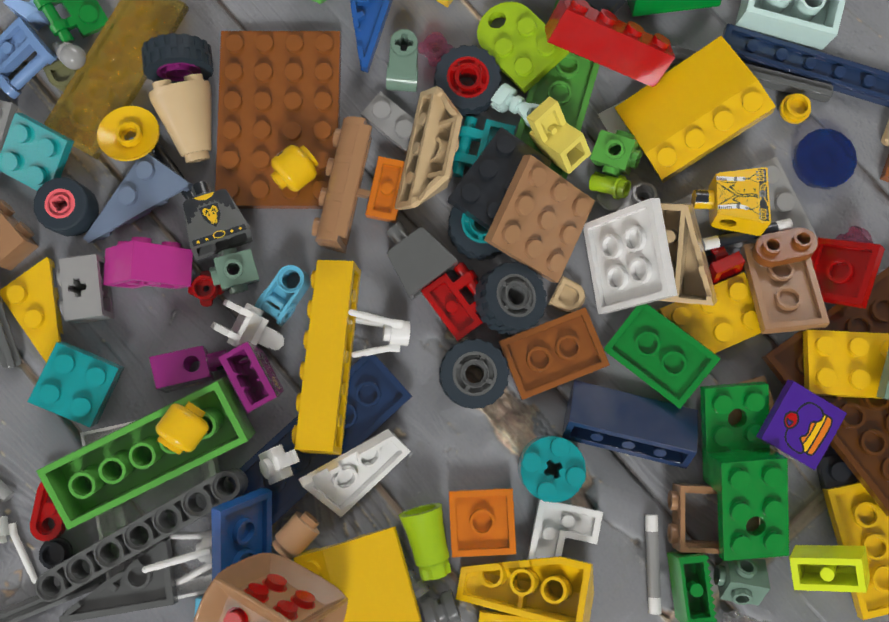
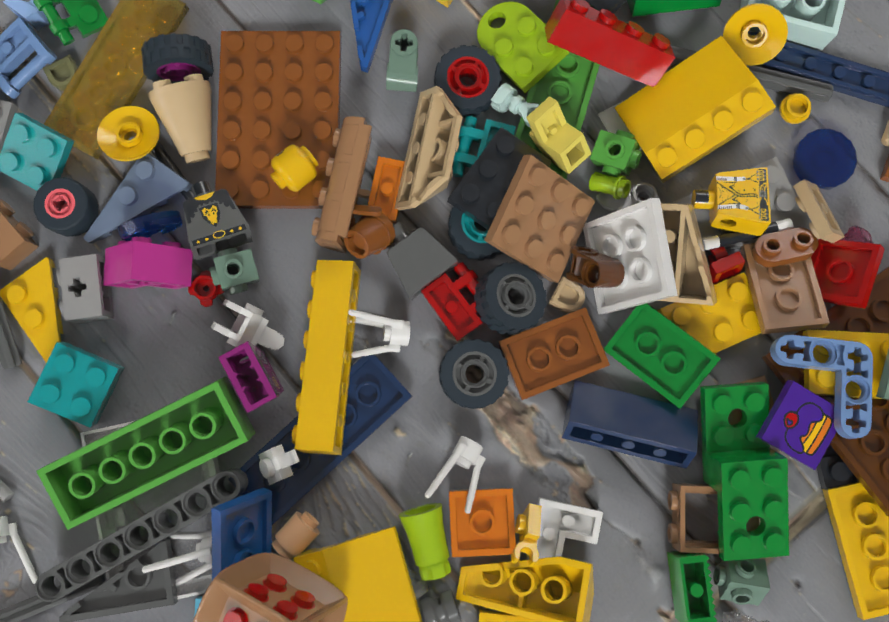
red plate [30,482,66,541] -> none
black plate [39,537,73,569] -> none
light grey bar [51,41,86,70] -> none
magenta torso [149,346,227,393] -> none
yellow head [156,401,209,455] -> none
medium azure piece [255,265,310,326] -> none
white wing [298,429,411,517] -> none
light grey plate [361,91,414,154] -> none
clear pink plate [418,32,453,67] -> none
teal brick [518,436,586,503] -> none
light grey bar [645,514,662,615] -> none
neon yellow brick [789,545,870,593] -> none
none -> clear blue tile [117,210,183,241]
none -> dark orange piece [344,204,395,259]
none -> white plant [425,436,486,514]
none -> yellow plate [511,503,542,567]
none -> reddish brown piece [566,246,625,288]
none -> yellow dish [722,3,788,66]
none -> medium blue beam [770,335,873,439]
none -> tan plate [793,179,845,243]

